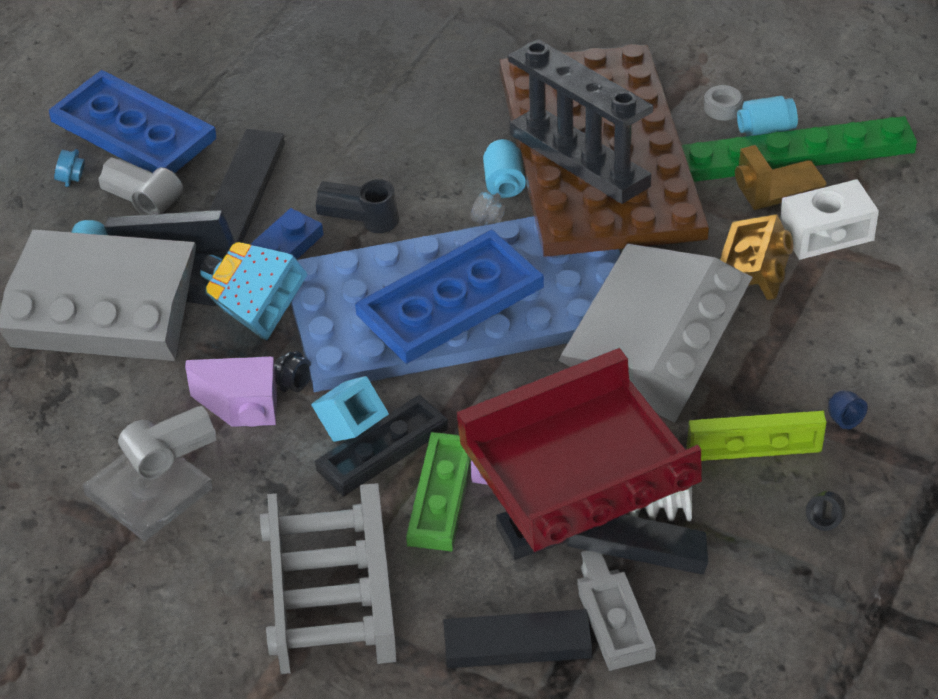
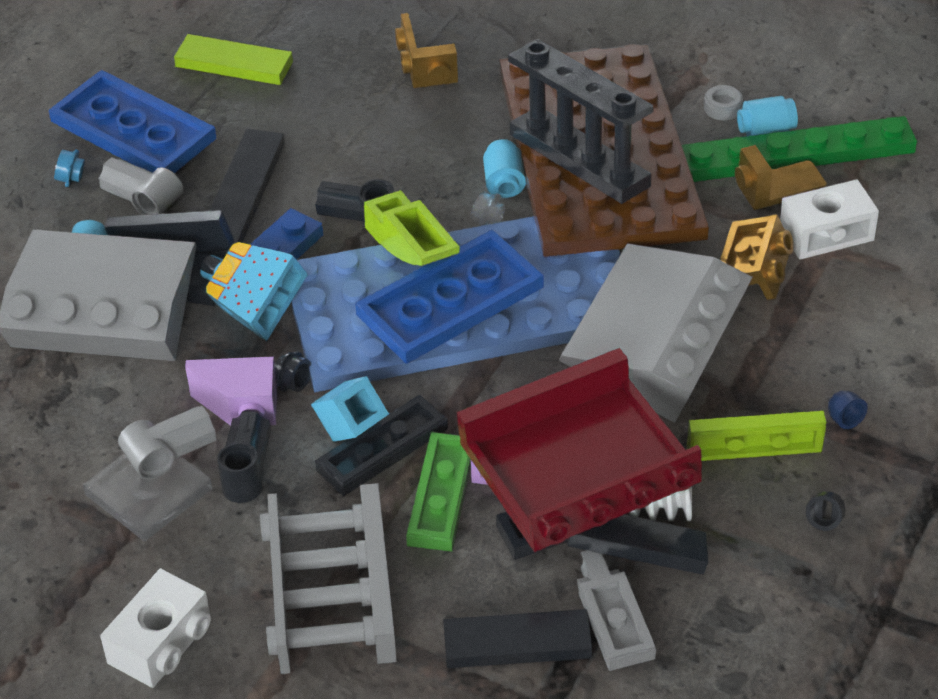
none -> white brick [100,568,211,688]
none -> lime tile [174,34,293,85]
none -> black piece [217,411,271,503]
none -> lime slope [364,190,460,266]
none -> pearl gold bracket [395,13,458,88]

